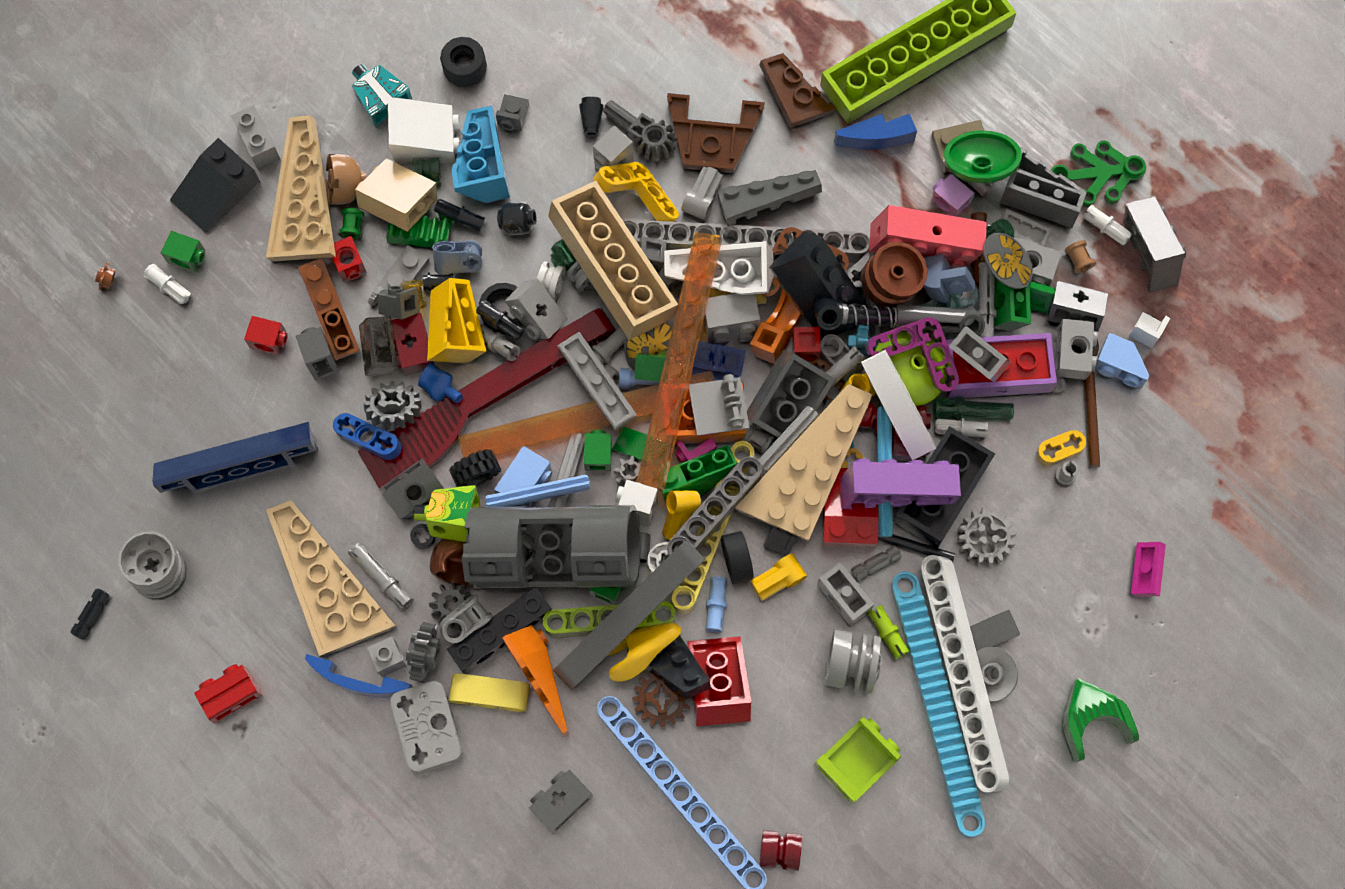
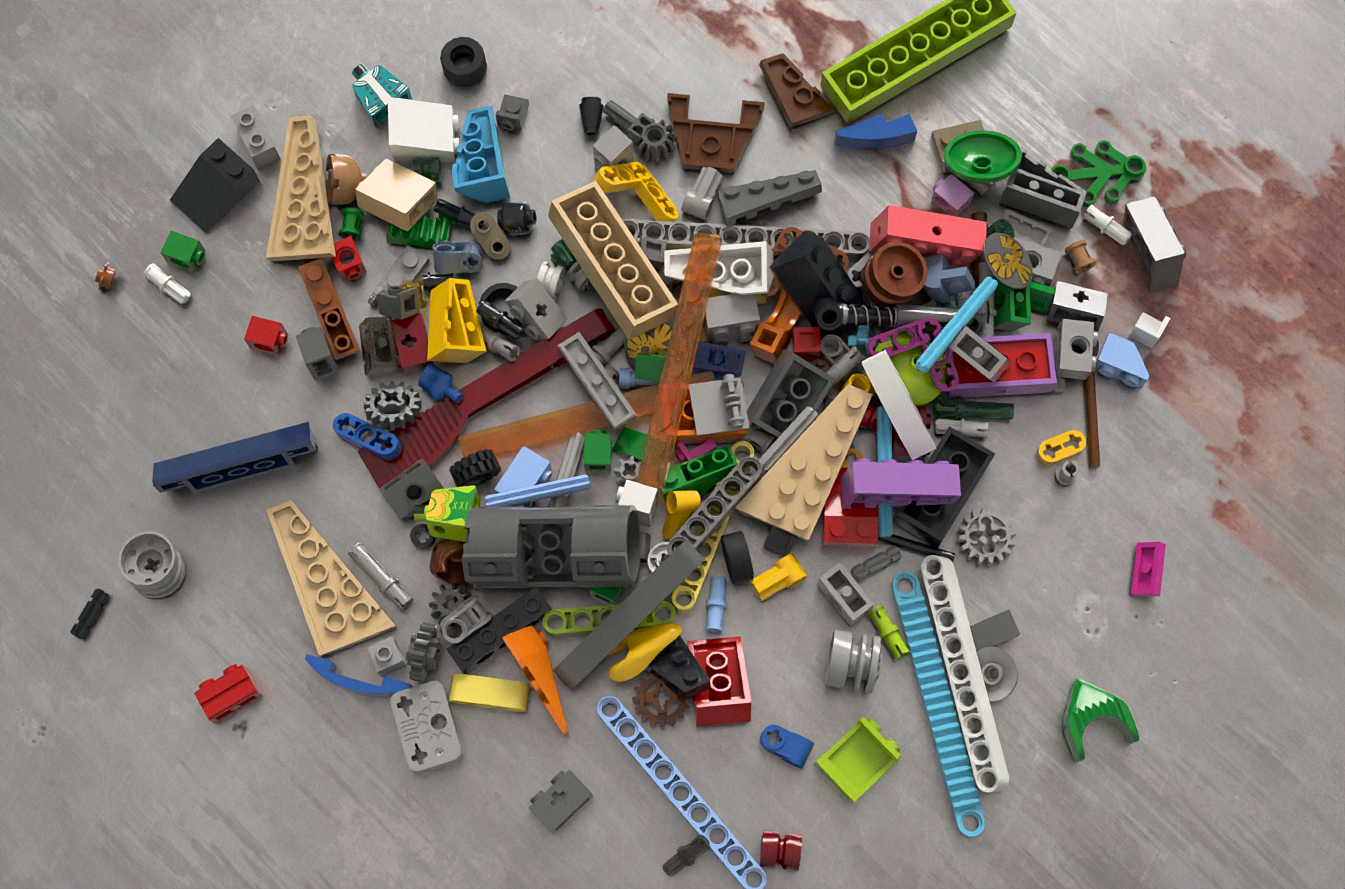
none -> dark tan plate [470,213,510,260]
none -> clear smoke axle [662,835,711,877]
none -> blue piece [760,725,814,769]
none -> medium azure axle [915,276,998,373]

